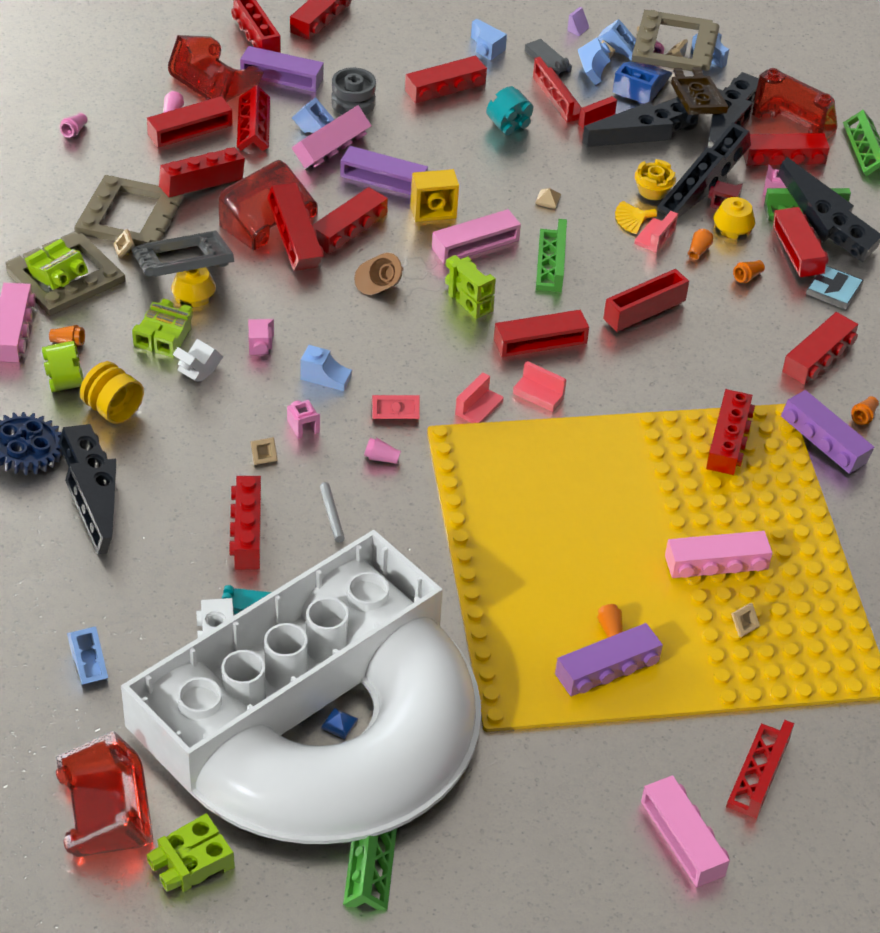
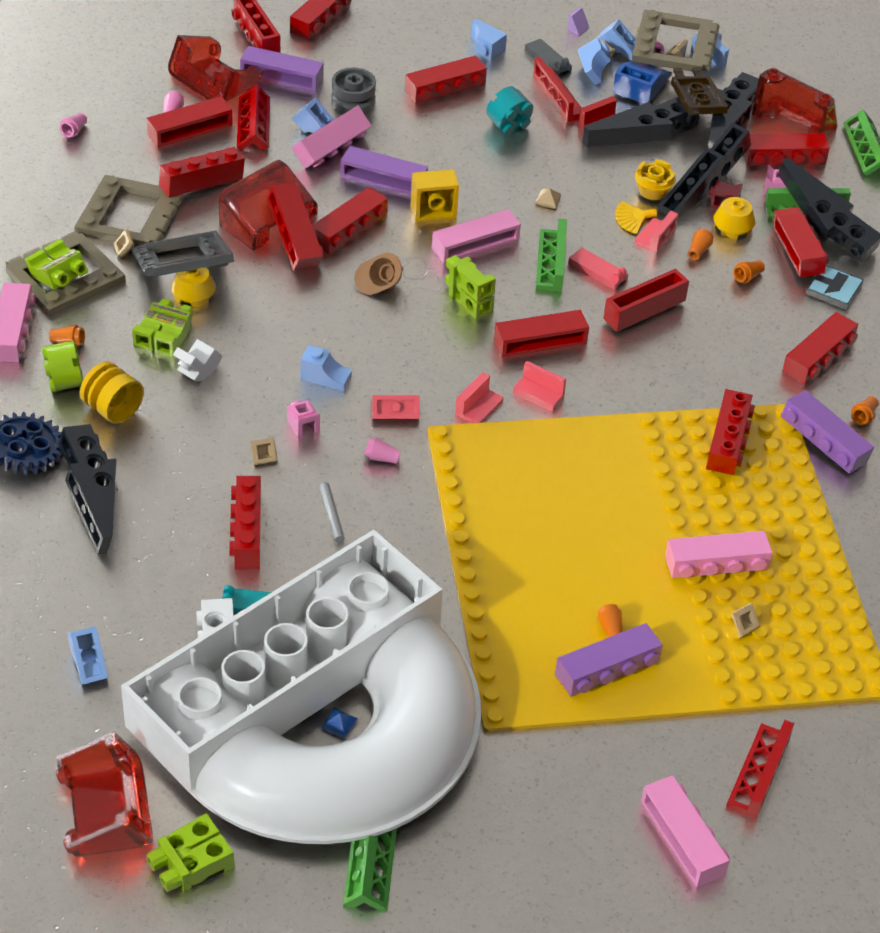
bright pink window [248,319,274,355] -> none
none -> coral hinge [568,248,629,291]

